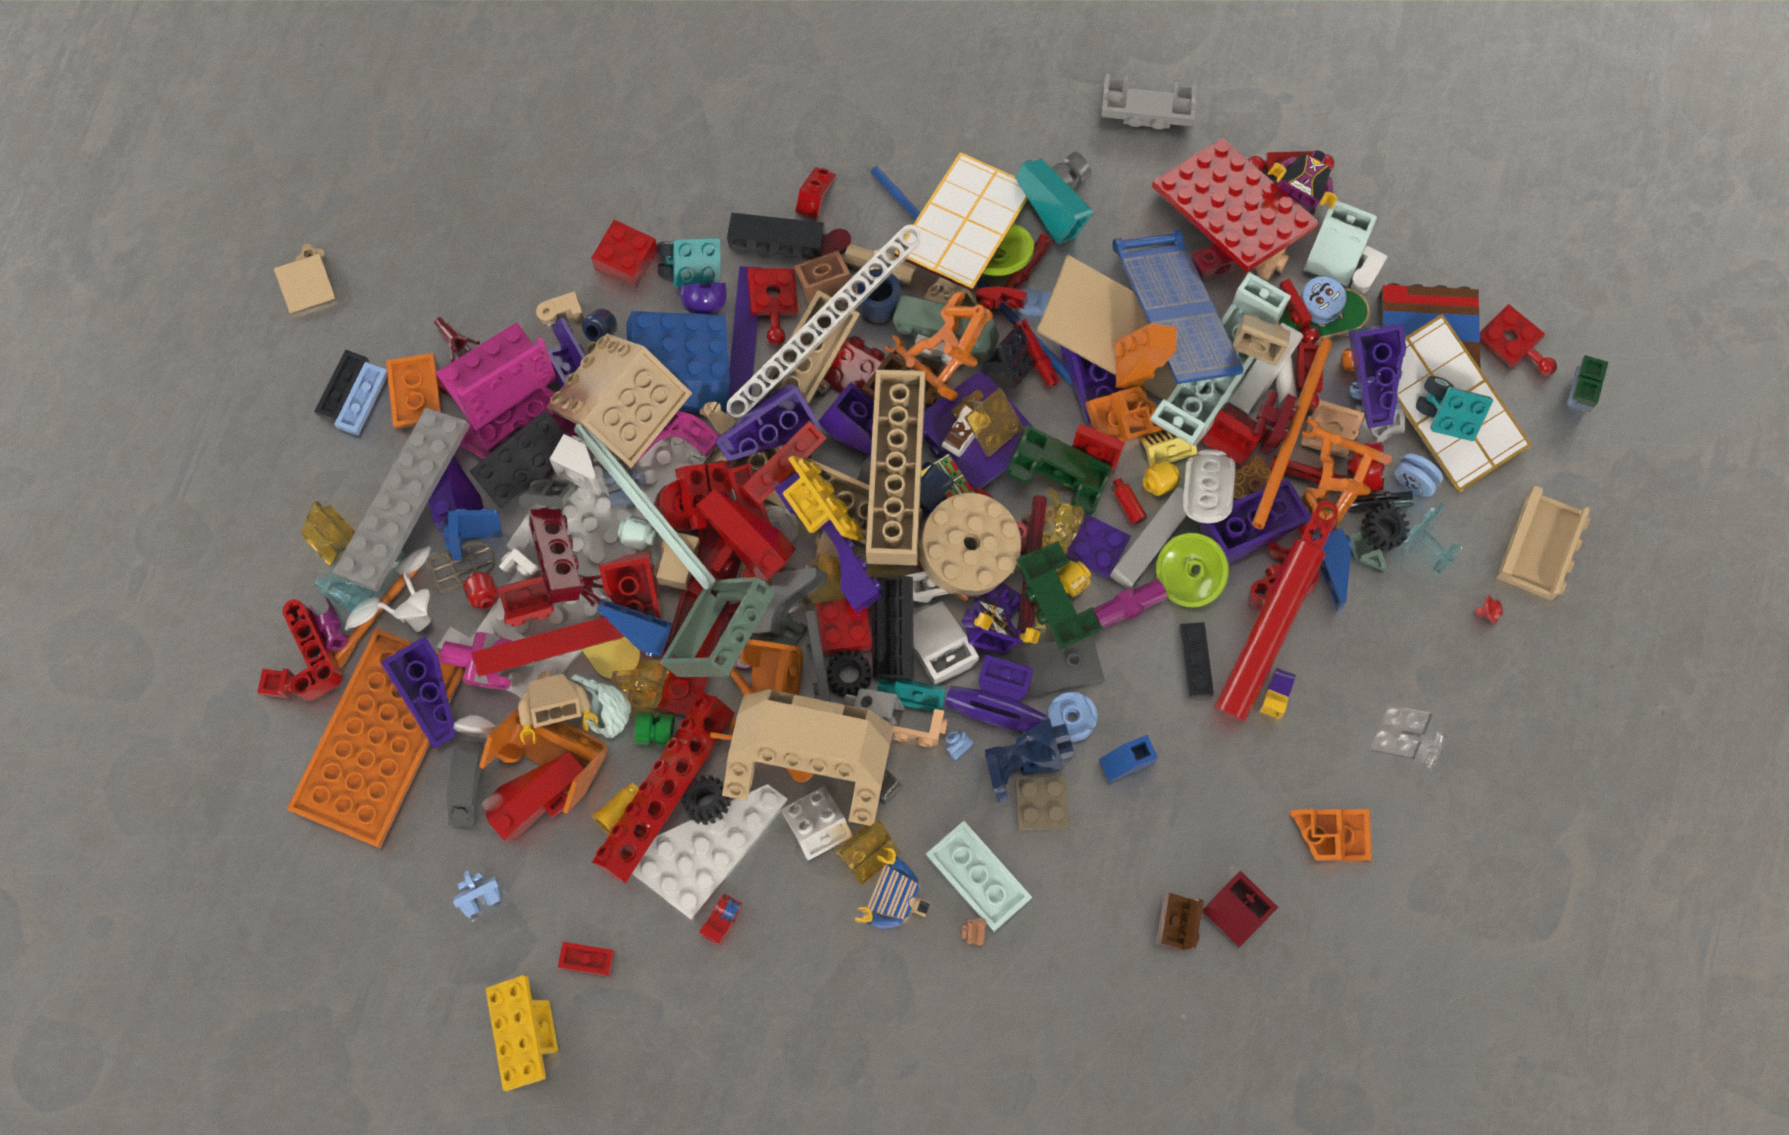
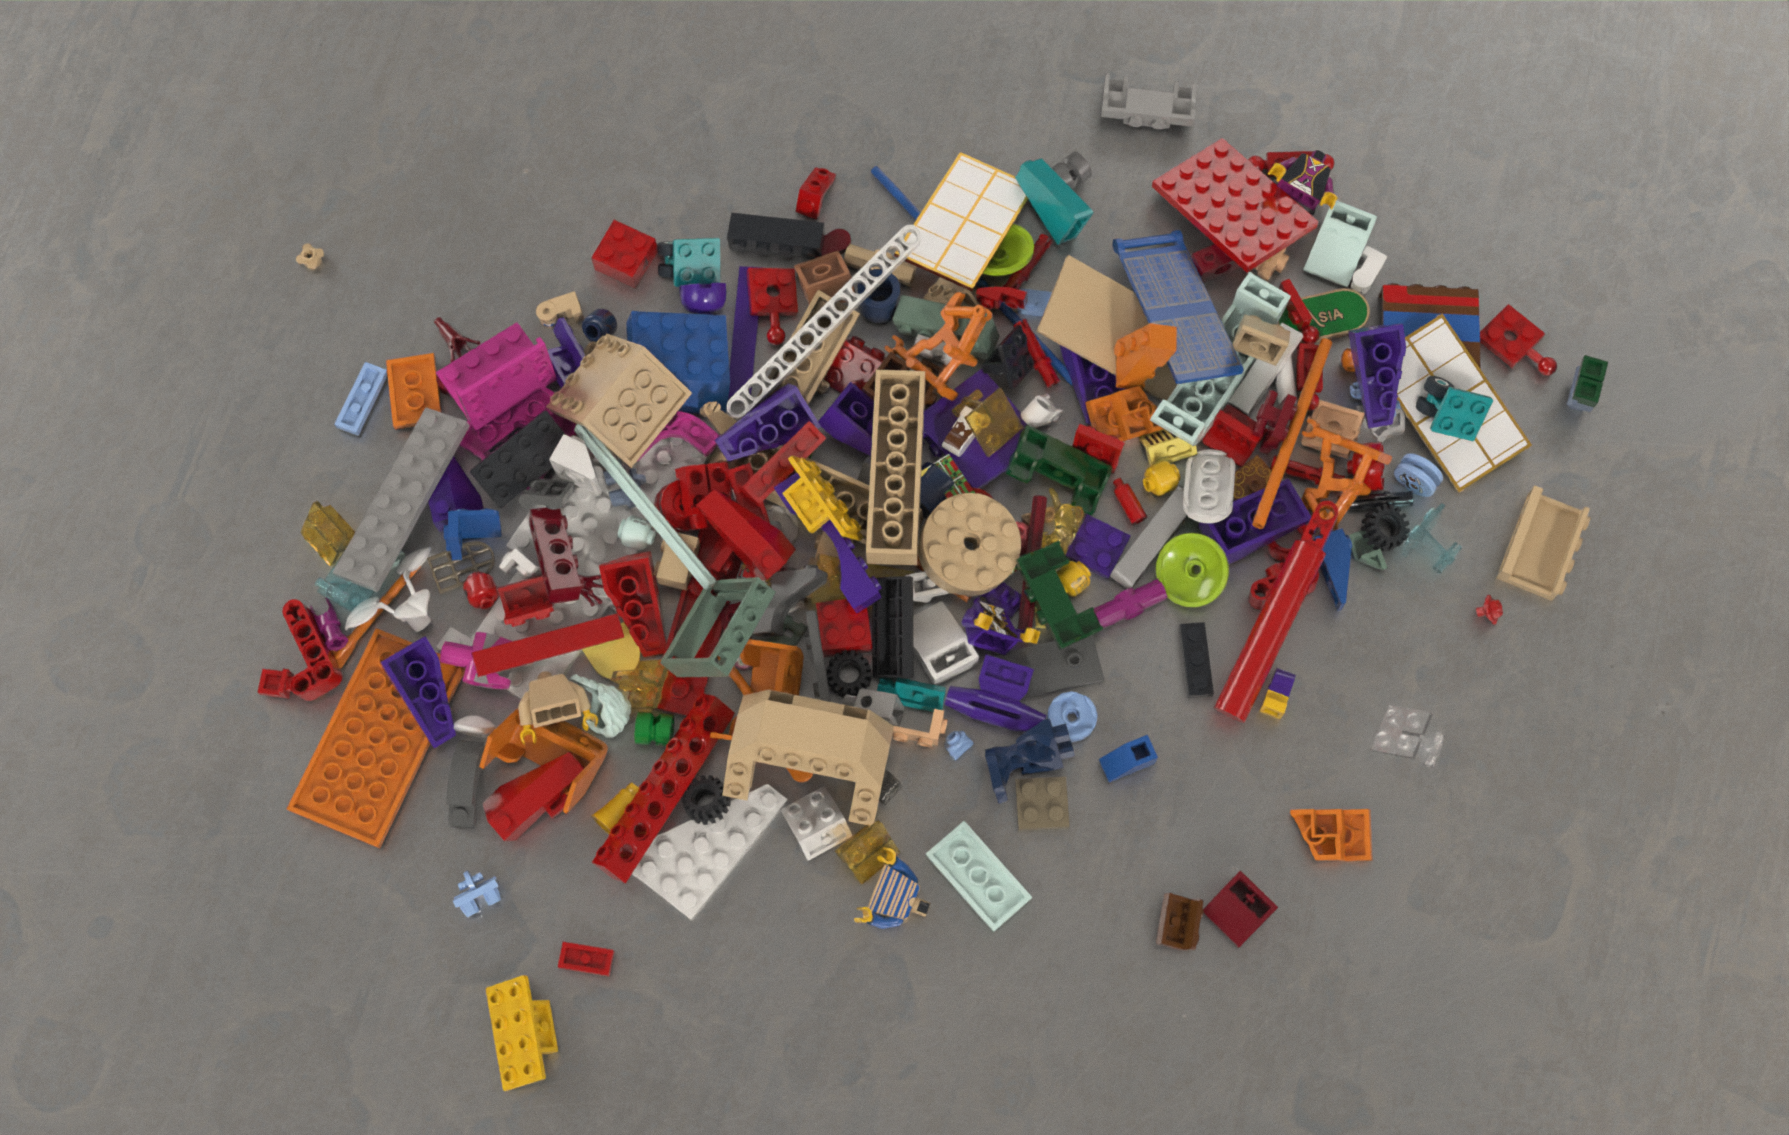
tan tile [274,254,336,314] -> none
black plate [314,349,369,422] -> none
blue slope [597,599,673,657] -> none
red leg [699,893,743,947] -> none
nougat plate [961,918,986,946] -> none
light blue head [1300,276,1346,324] -> none
none -> white piece [1021,393,1063,428]

